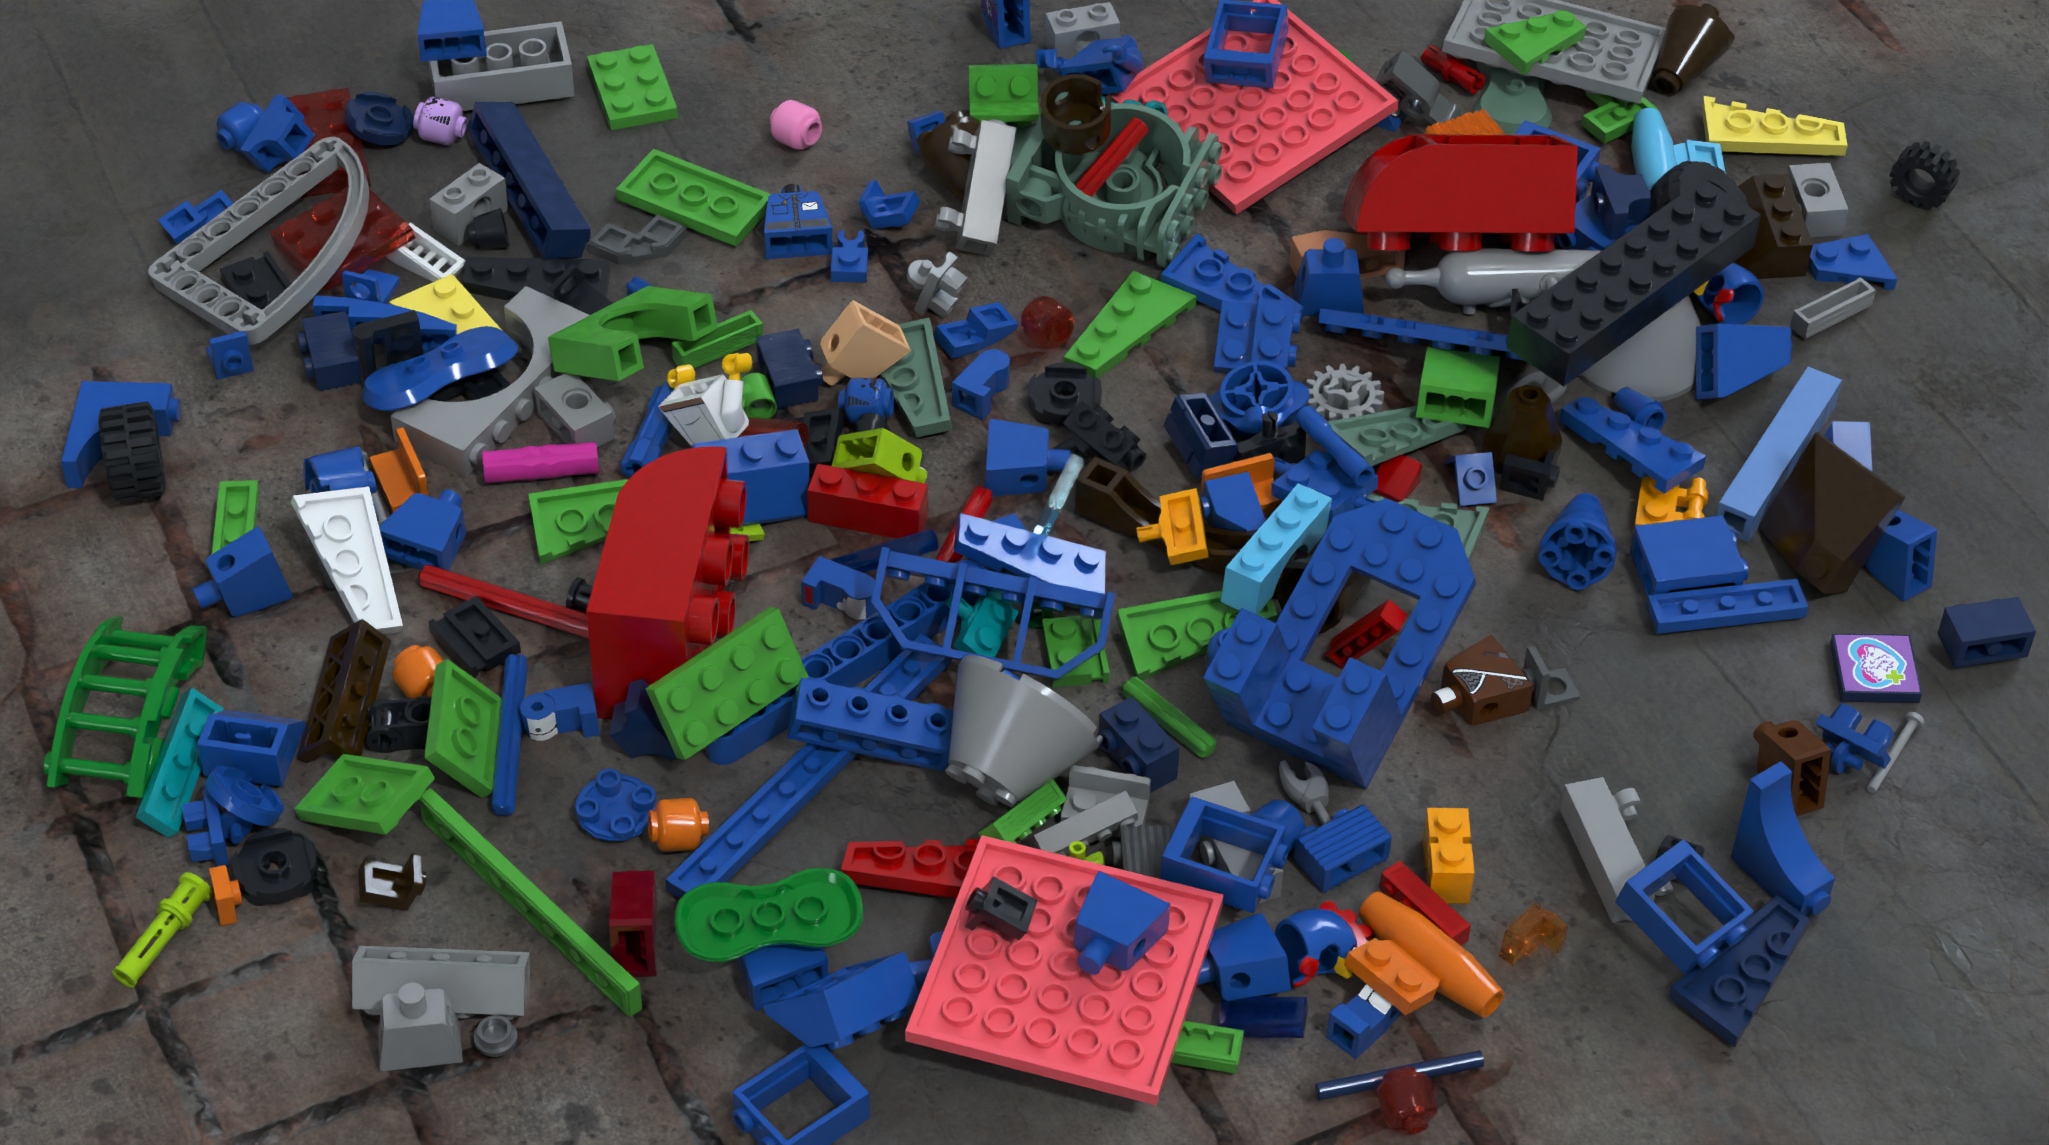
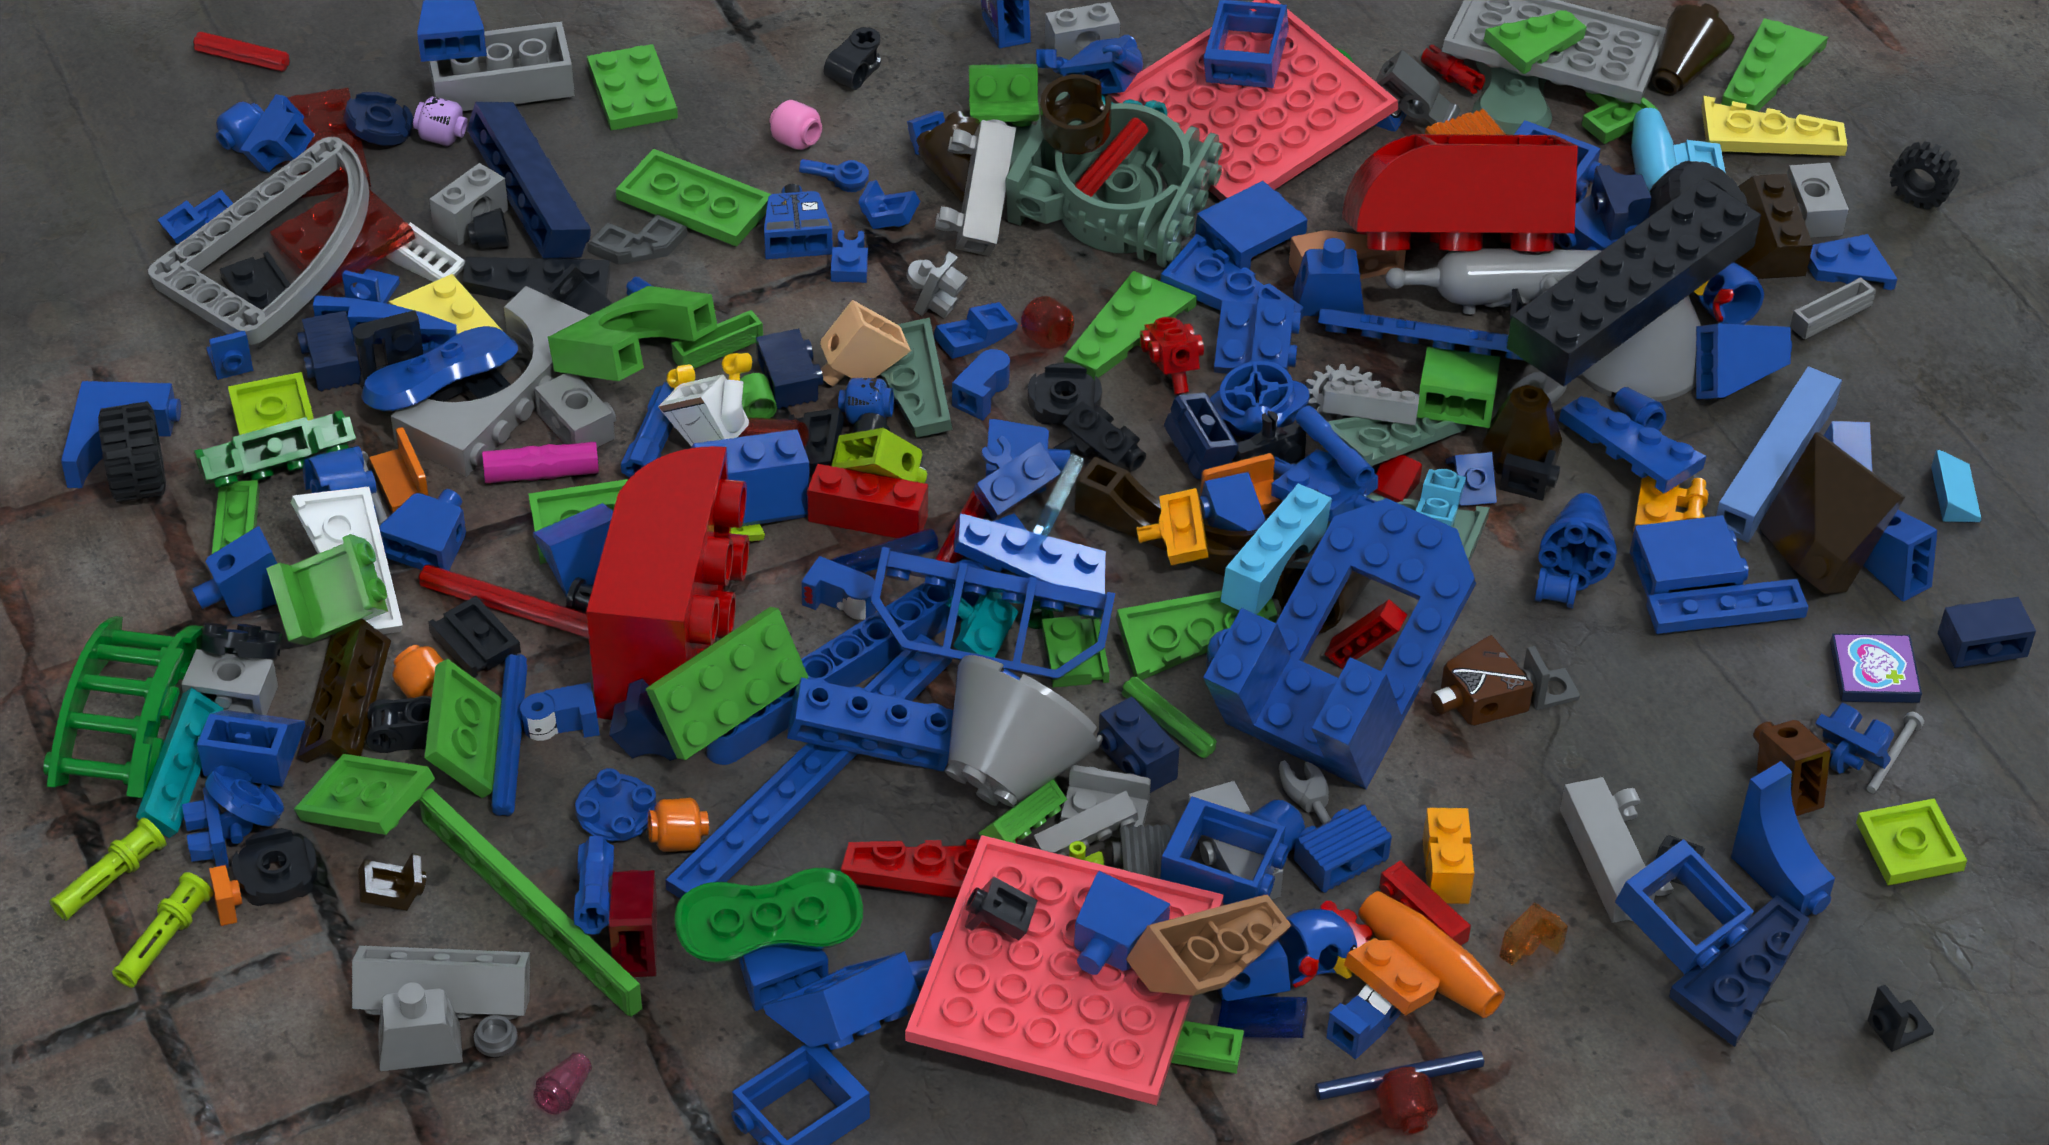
none -> lime pin [49,817,167,921]
none -> light grey brick [181,649,278,715]
none -> red axle [193,31,290,72]
none -> bracket [194,410,356,488]
none -> black plate [200,623,282,659]
none -> lime plate [228,372,314,435]
none -> bright green panel [266,534,388,646]
none -> blue slope [533,503,613,598]
none -> clear pink cone [533,1052,592,1114]
none -> blue axle [574,836,614,934]
none -> blue plate [799,159,869,192]
none -> black piece [823,27,881,90]
none -> blue brick [972,436,1061,521]
none -> medium nougat wedge [1126,894,1292,996]
none -> red brick [1140,317,1204,395]
none -> blue panel [1195,181,1308,270]
none -> light grey piece [1323,381,1420,425]
none -> medium azure slope [1416,469,1466,527]
none -> blue bush [1535,567,1579,609]
none -> bright green wing [1721,18,1828,111]
none -> lime plate [1856,799,1967,885]
none -> black bracket [1867,985,1934,1052]
none -> medium azure slope [1931,450,1981,522]

